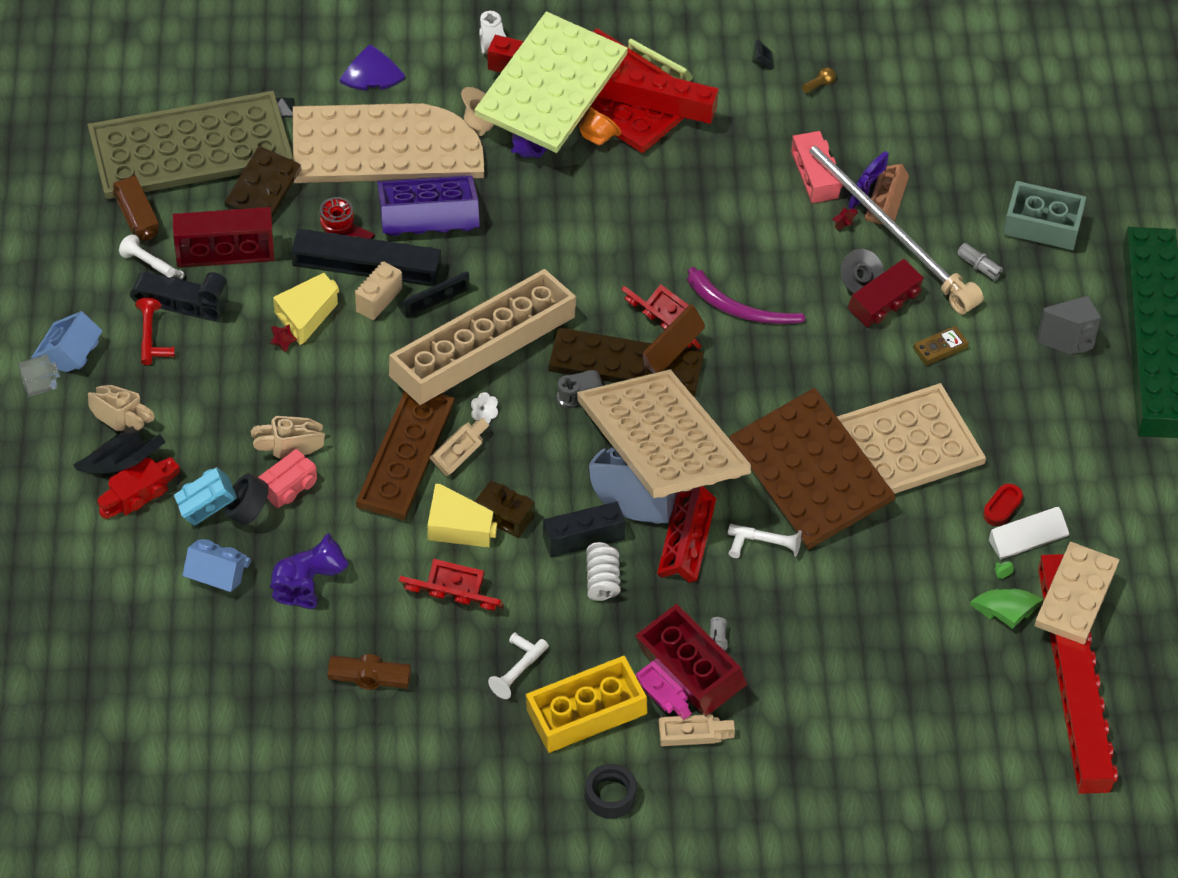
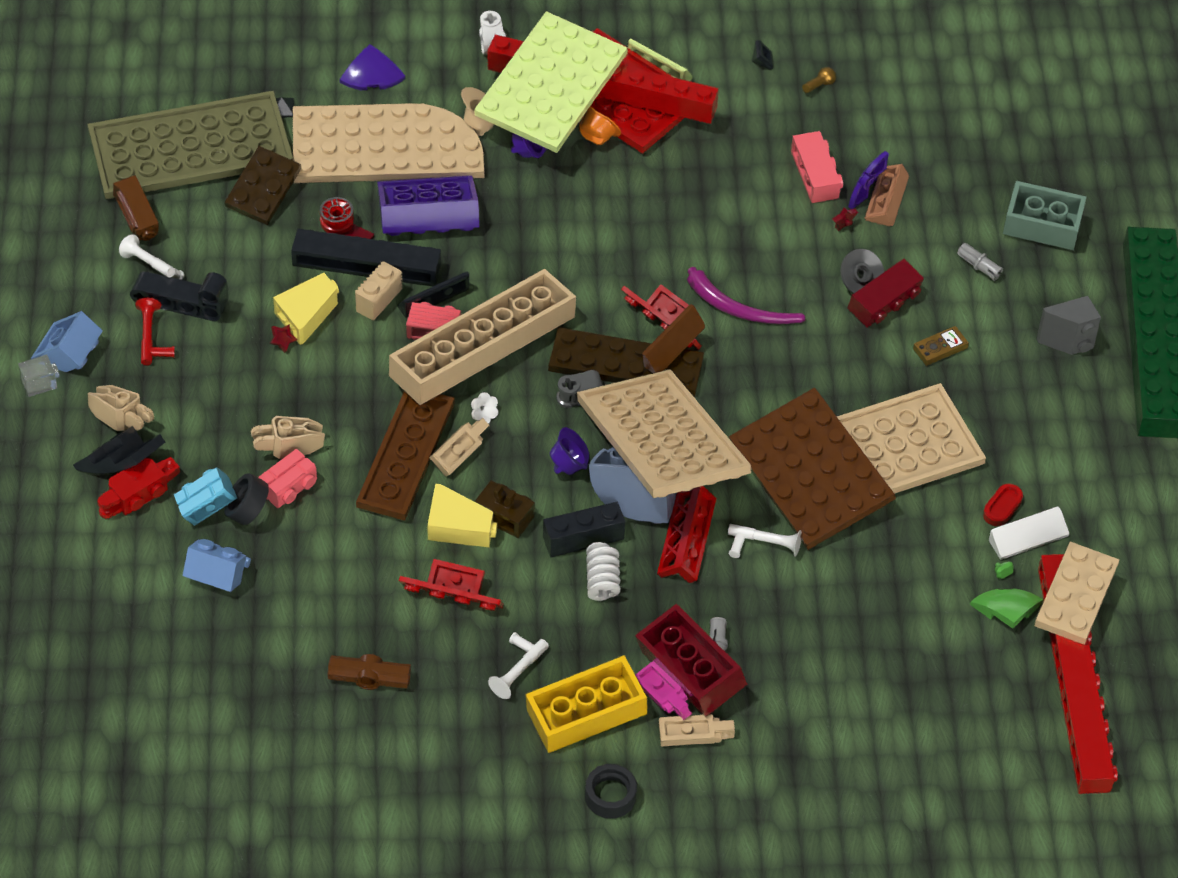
dark red brick [172,207,275,268] -> none
dark purple animal [269,533,349,609] -> none
flat silver piece [809,145,984,315] -> none
none -> coral brick [406,302,461,340]
none -> dark purple piece [549,427,589,475]

